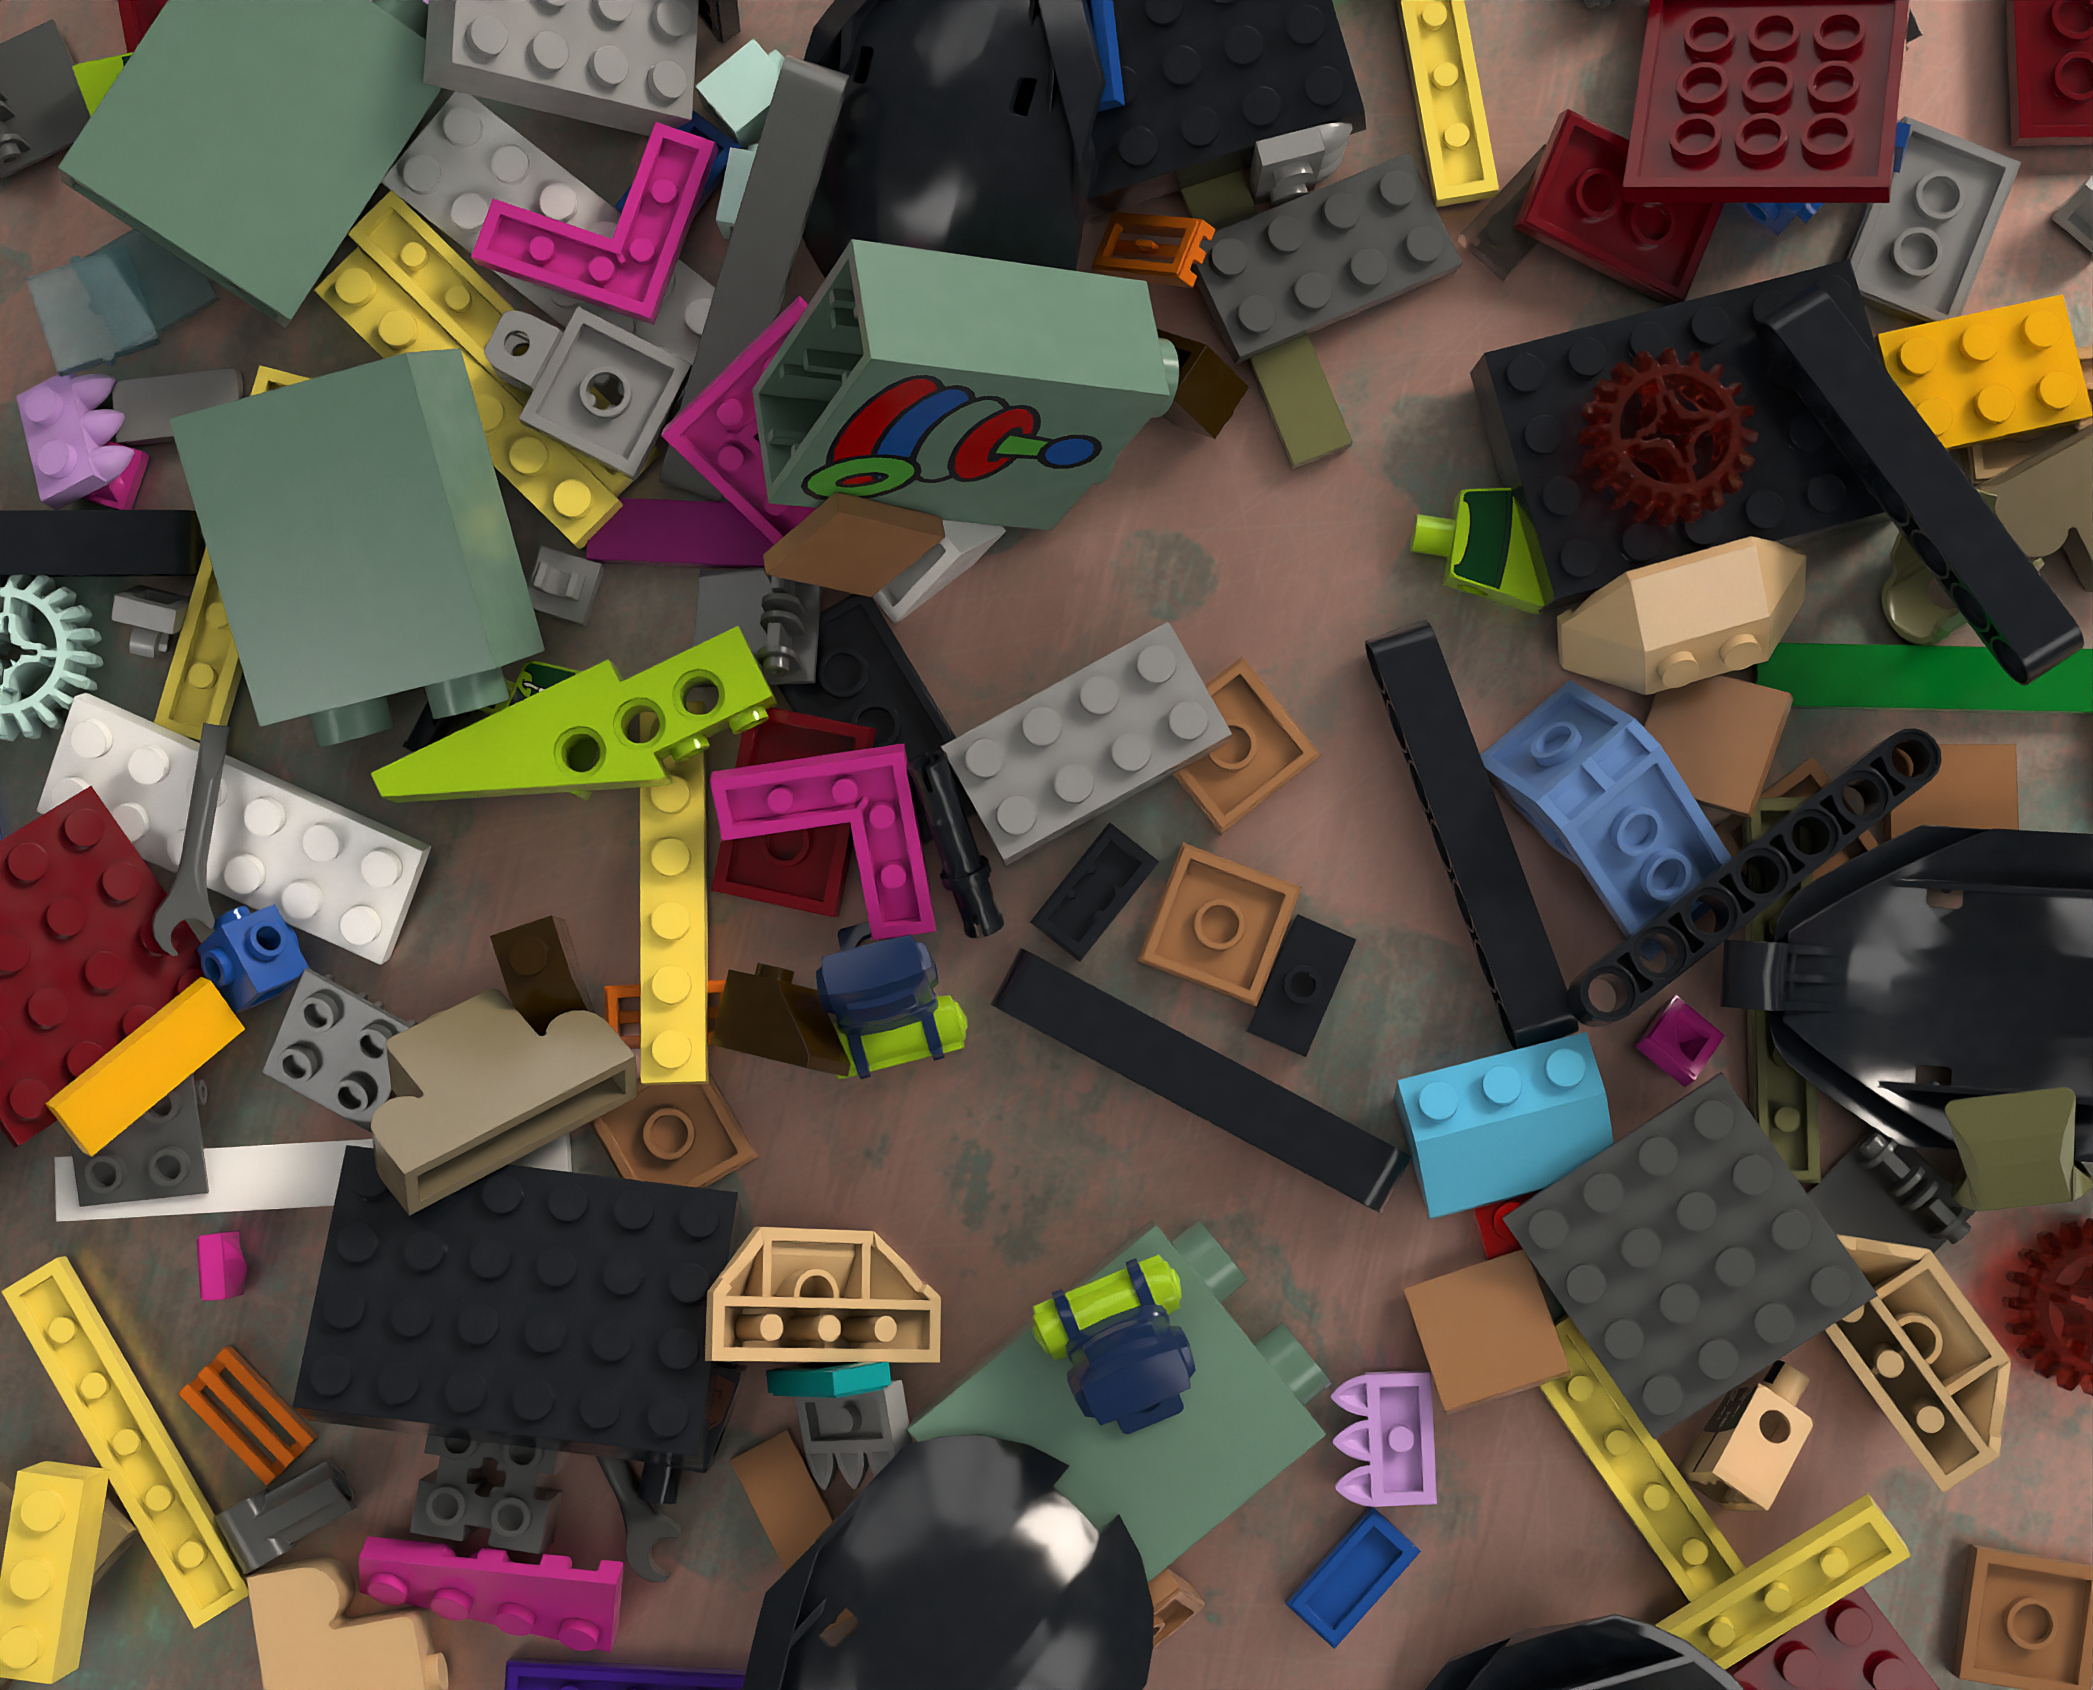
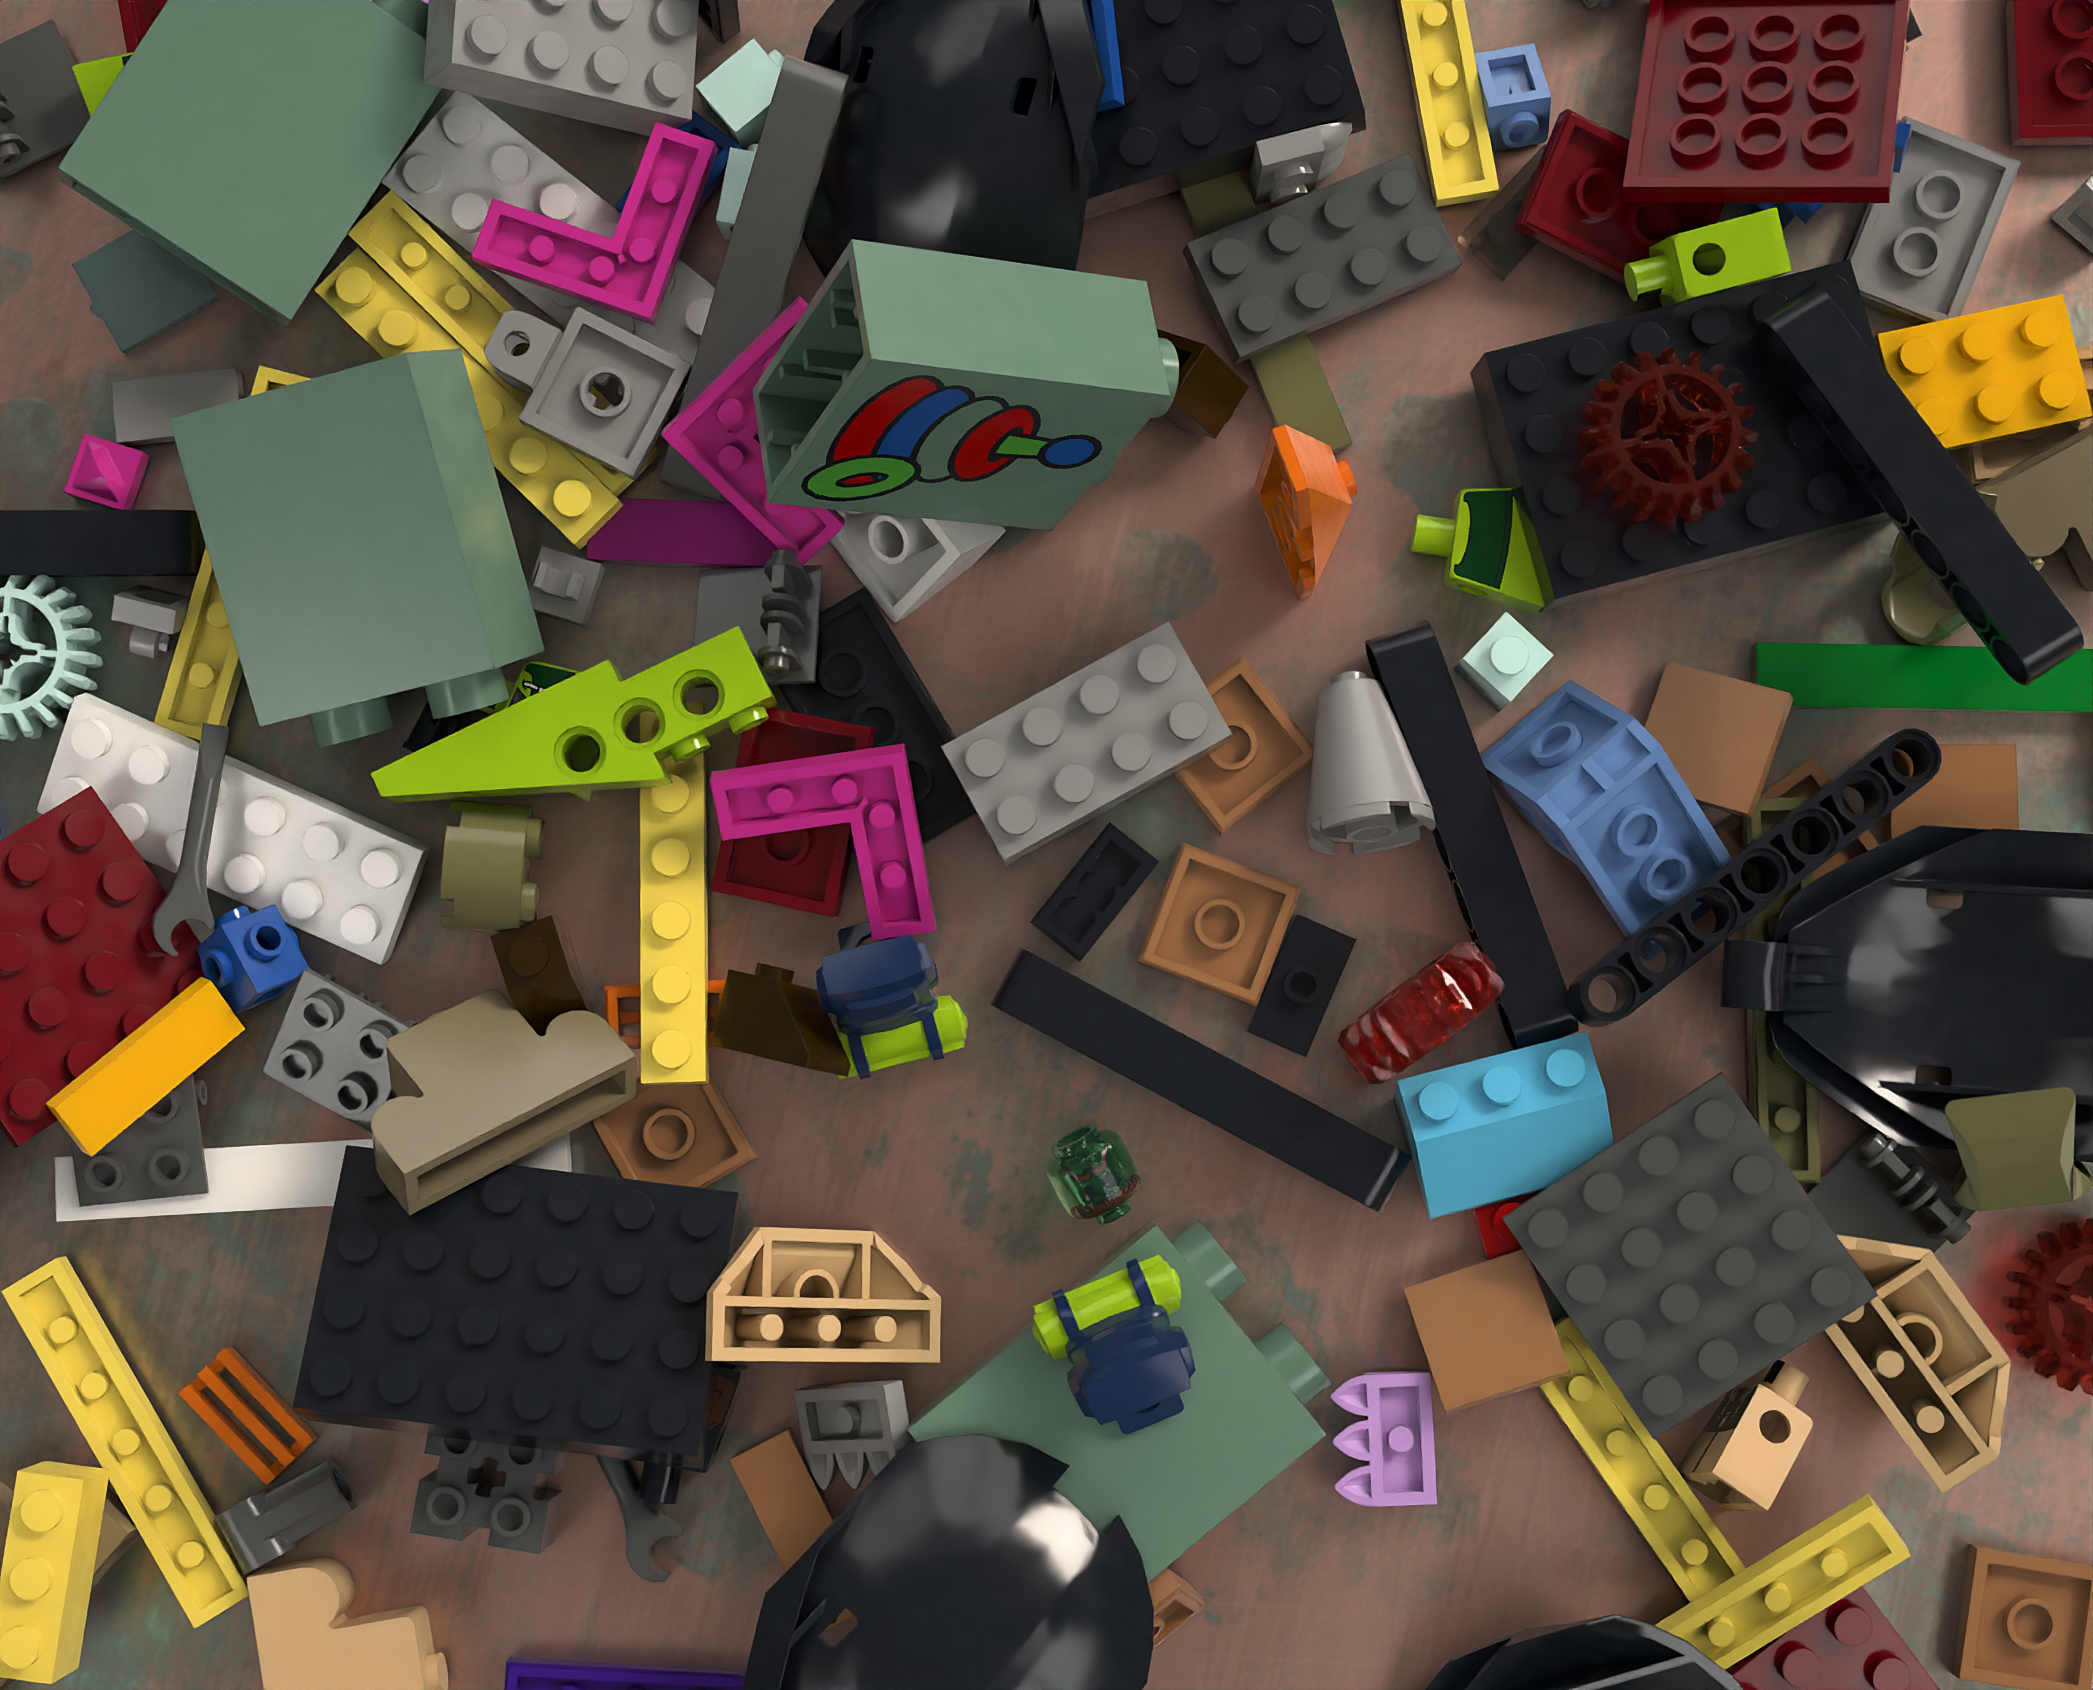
lavender plate [16,369,134,510] -> none
clear light blue piece [26,245,161,377] -> none
dark pink tile [196,1231,247,1301] -> none
dark pink wing [358,1536,624,1653] -> none
medium nougat tile [763,491,945,597] -> none
teal tile [766,1361,892,1398] -> none
black pin [907,750,1004,938] -> none
orange tile [1091,212,1216,288] -> none
blue tile [1284,1506,1421,1649] -> none
tan wedge [1557,536,1806,695] -> none
dark pink tile [1635,995,1725,1088] -> none
none -> olive brick [440,800,545,932]
none -> clear green head [1046,1124,1141,1225]
none -> orange wedge [1254,424,1357,601]
none -> light grey cone [1306,671,1436,854]
none -> clear red gear [1338,942,1505,1084]
none -> light aqua brick [1453,612,1554,711]
none -> medium blue bracket [1474,43,1551,151]
none -> lime torso [1624,207,1792,307]

